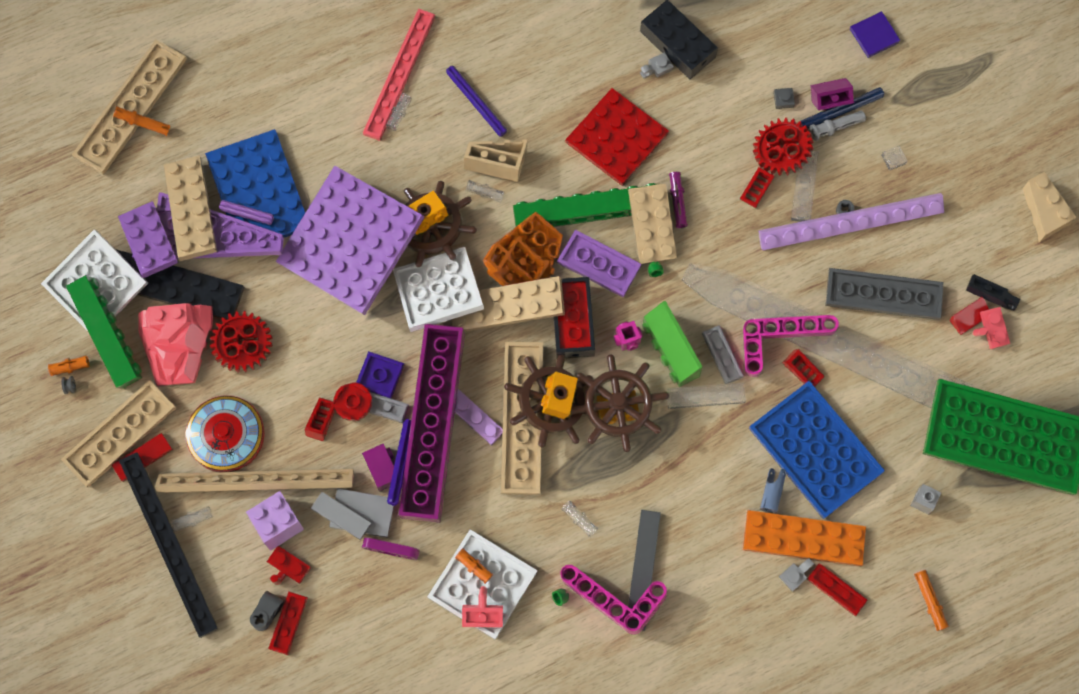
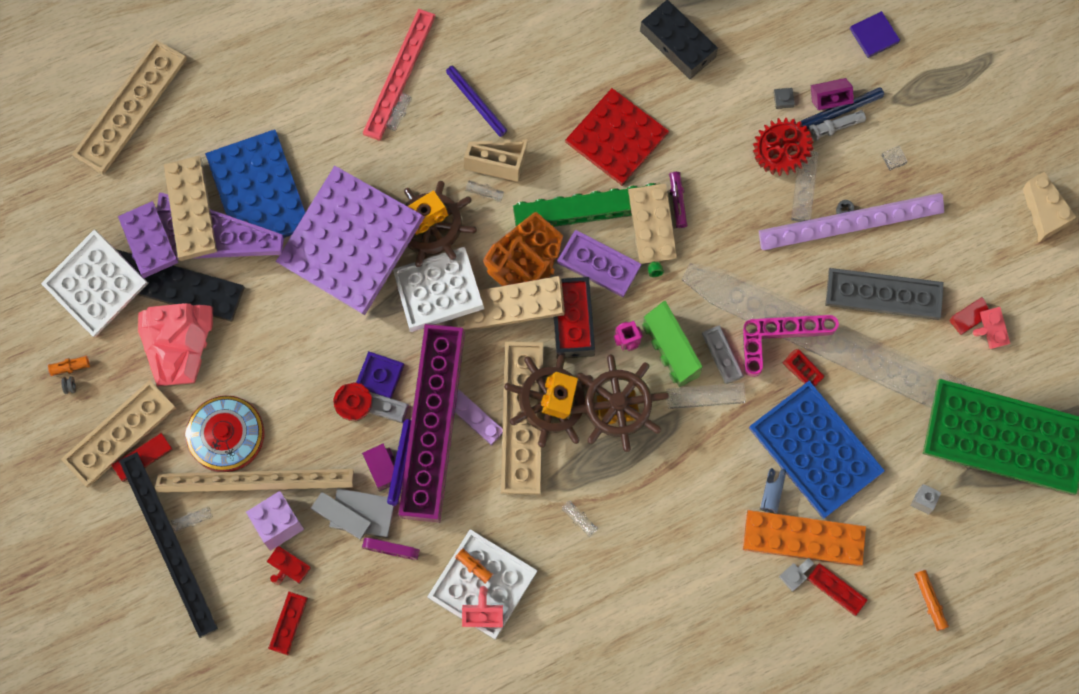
green brick [66,275,142,389] -> none
orange pin [113,106,170,136] -> none
red gear [210,311,273,373] -> none
medium lavender axle [219,200,274,225] -> none
dark grey piece [250,591,284,631] -> none
red slope [304,397,335,441] -> none
green hinge [552,588,569,606] -> none
dark pink beam [560,565,667,635] -> none
dark grey tile [628,510,661,631] -> none
light grey plate [640,52,673,79] -> none
red slope [740,167,775,209] -> none
black hinge [966,274,1020,311] -> none

